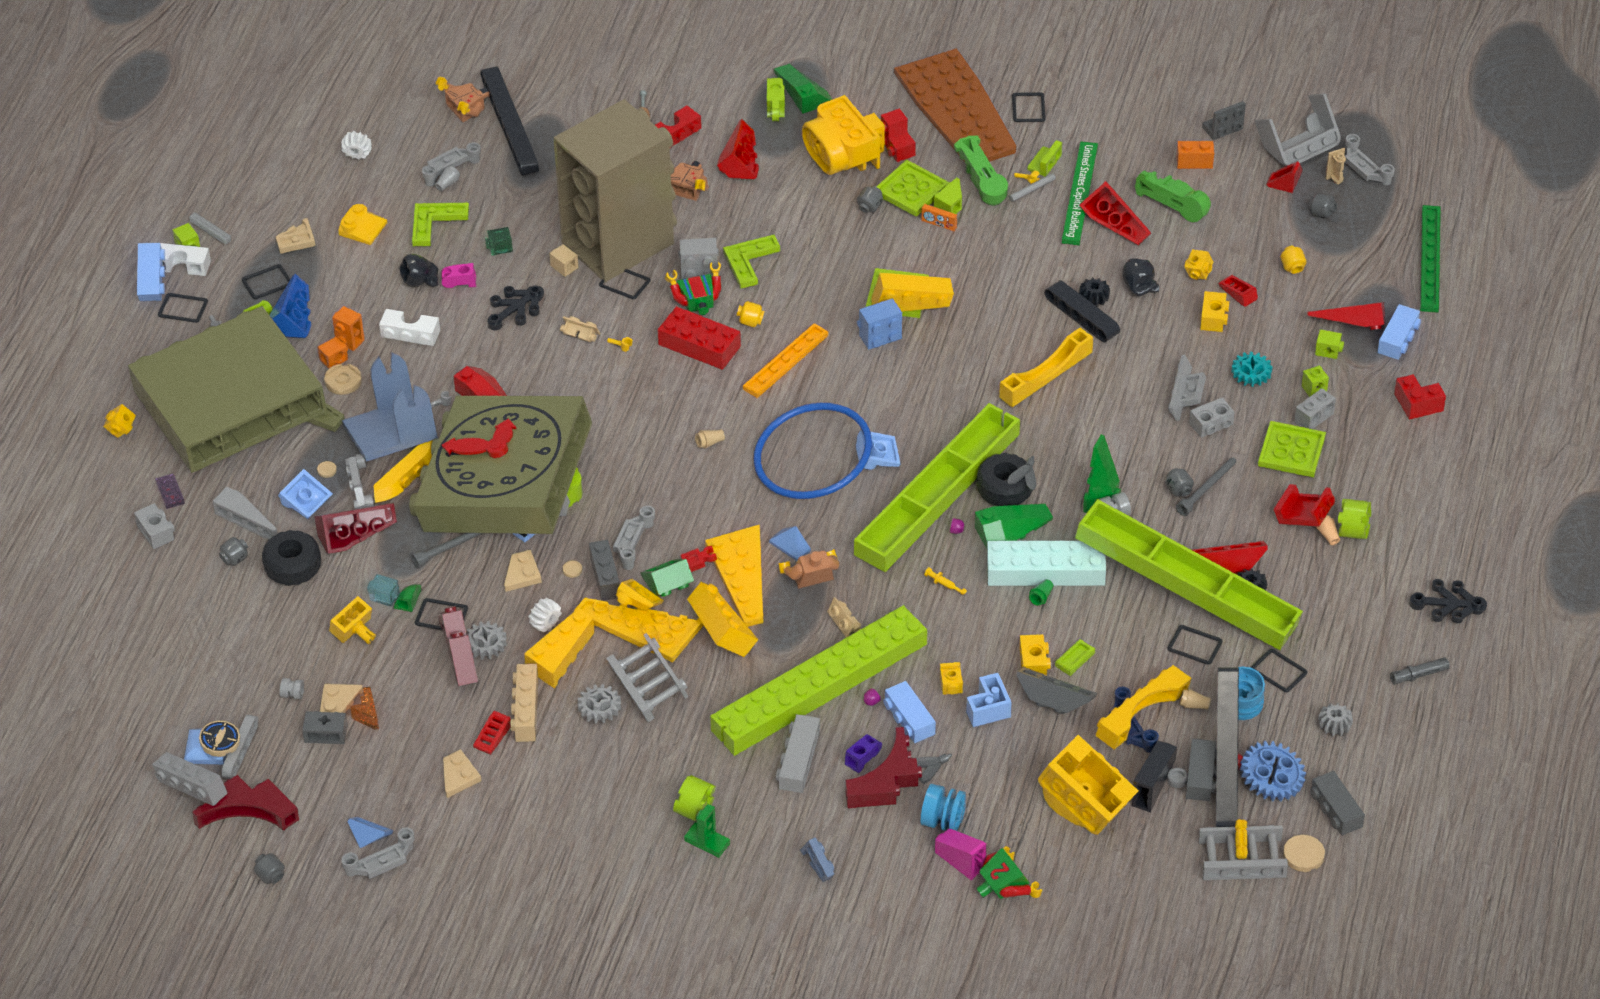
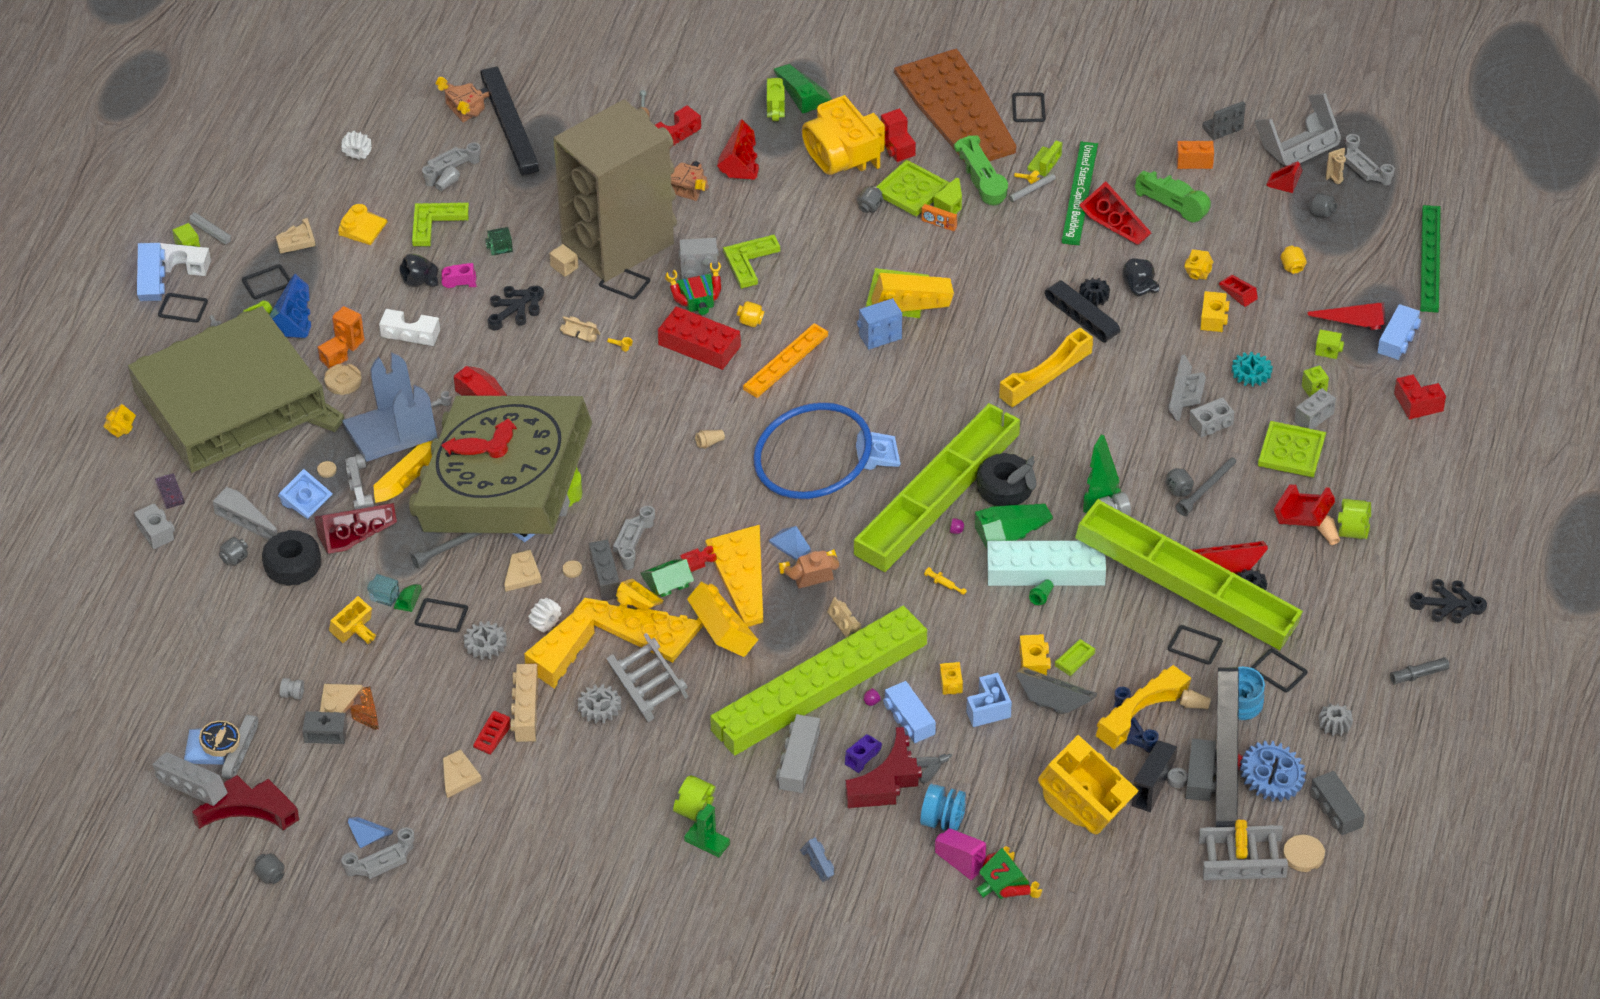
arch [438,606,478,686] -> none

